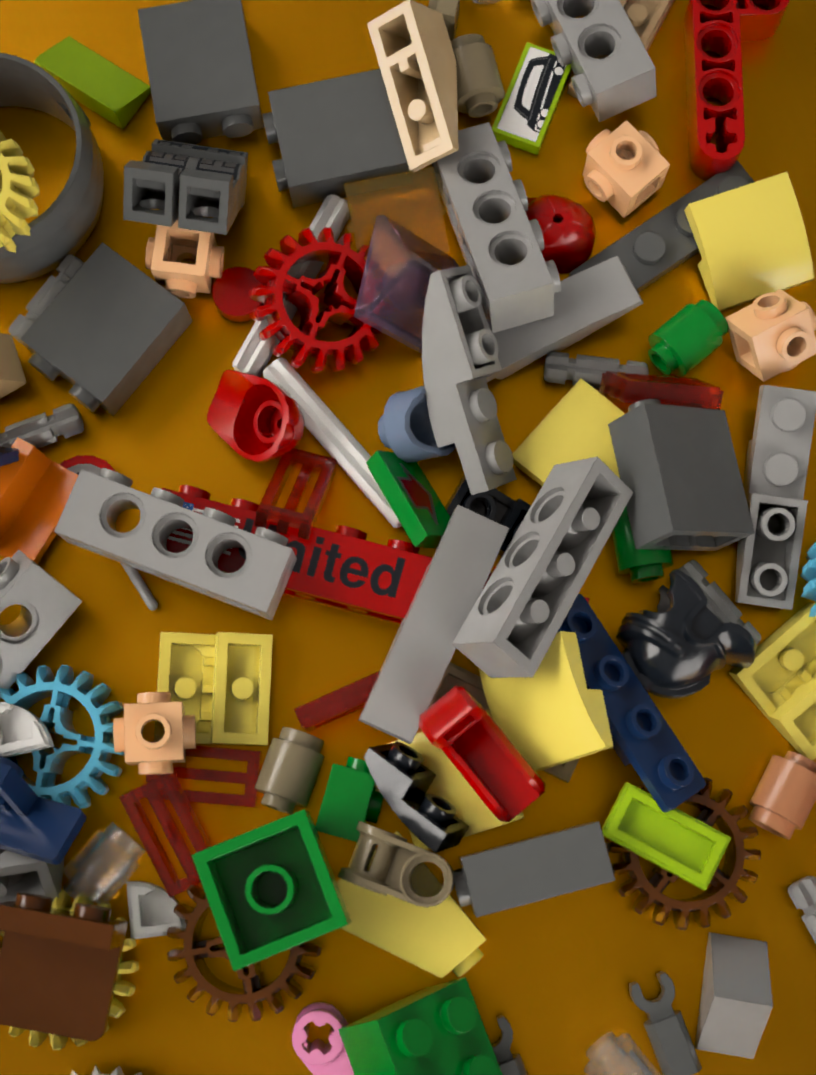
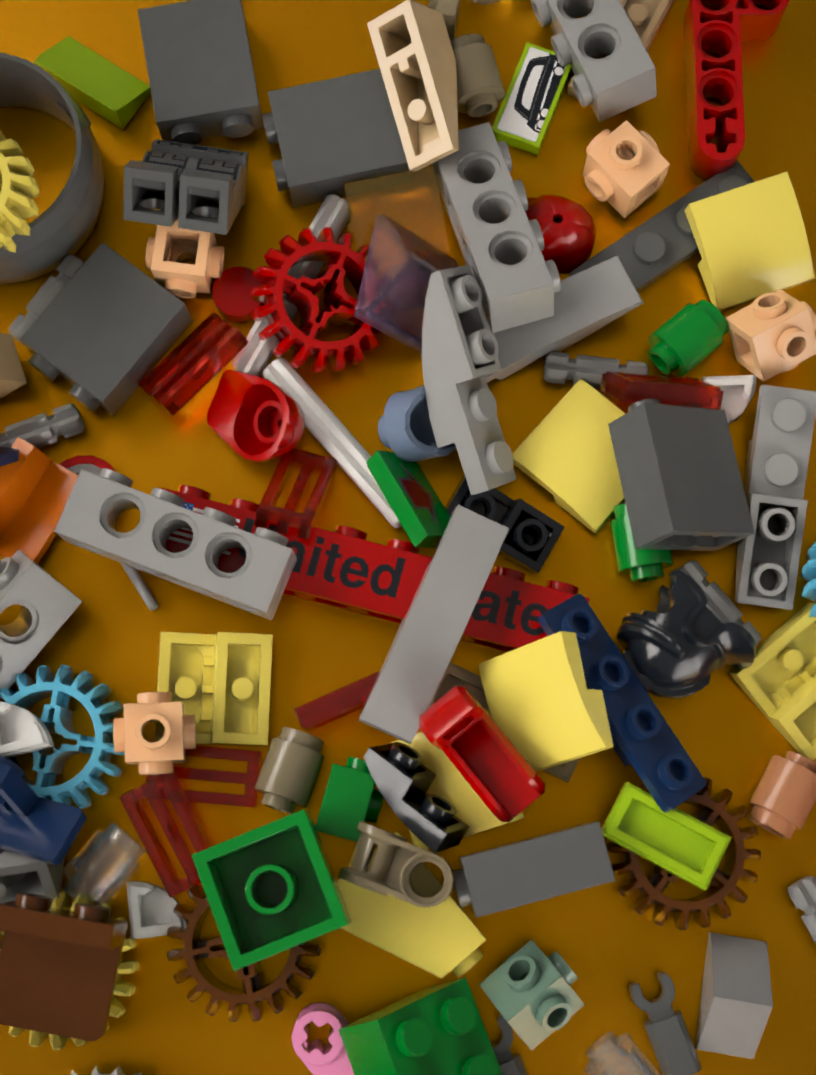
light grey brick [452,457,633,678] -> none
none -> clear red tile [138,312,249,416]
none -> sand green brick [479,939,585,1051]
none -> white tile [700,375,756,426]

